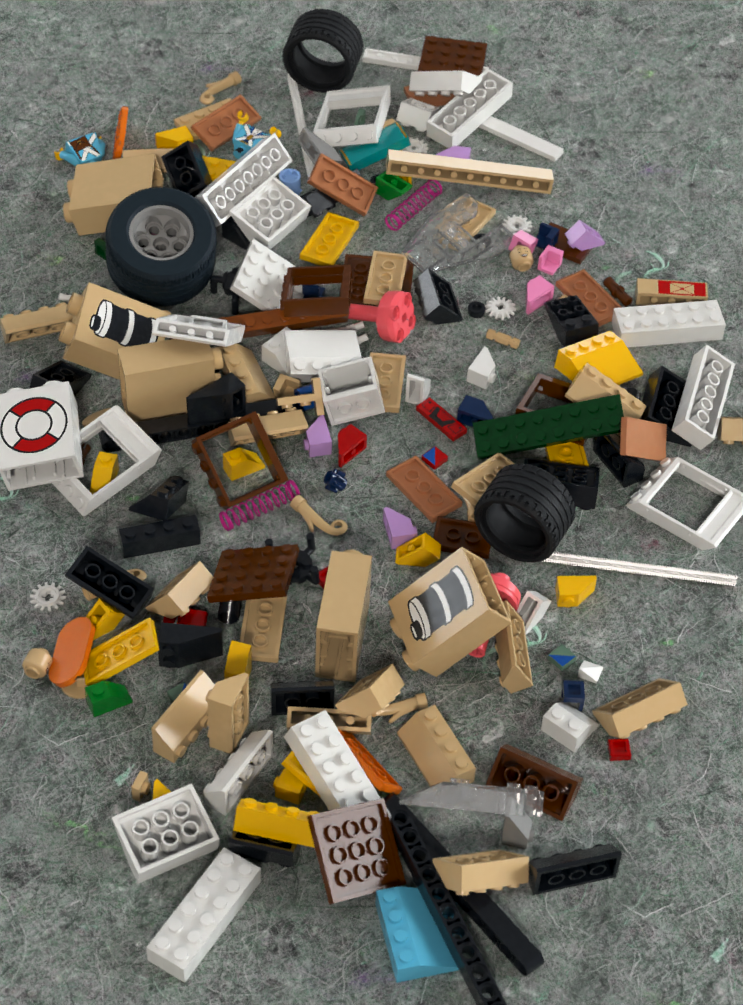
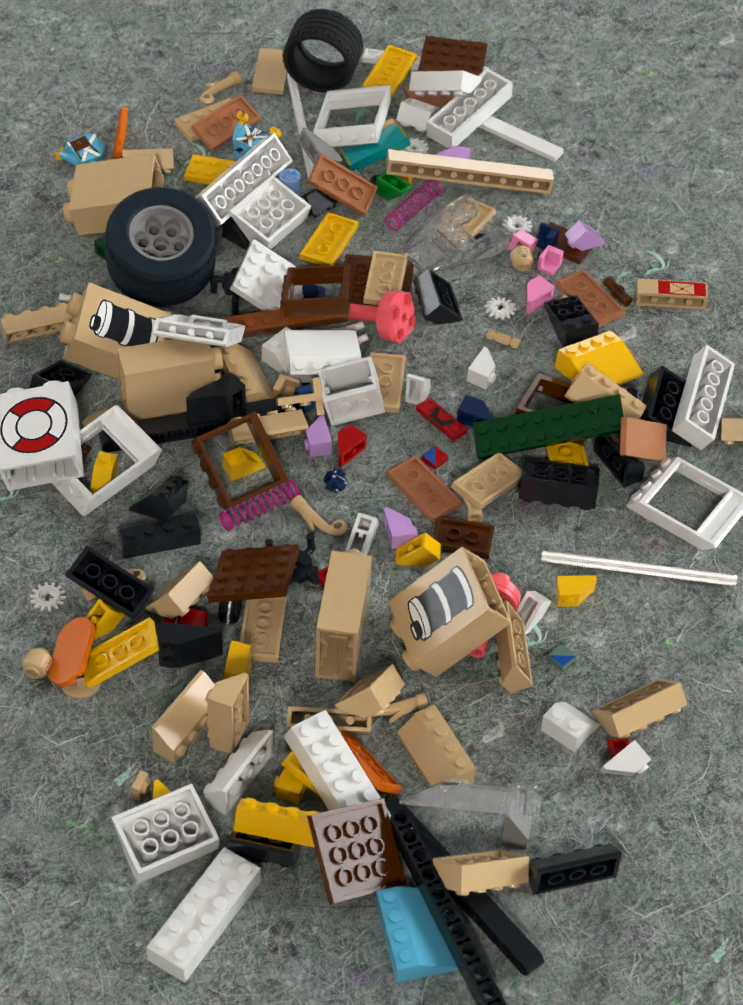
green slope [85,680,133,717] -> none
yellow slope [155,126,193,149] -> none
black slope [161,141,212,197] -> none
black slope [270,680,335,716] -> none
black tile [468,302,486,318] -> none
black tyre [474,464,576,562] -> none
reddish brown slope [485,744,583,821] -> none
dark blue panel [561,680,585,711] -> none
white slope [578,660,603,684] -> none
white brick [611,300,726,348] -> none
none -> tan tile [252,48,288,95]
none -> white slope [346,512,380,555]
none -> yellow plate [362,45,417,99]
none -> white slope [600,740,651,776]

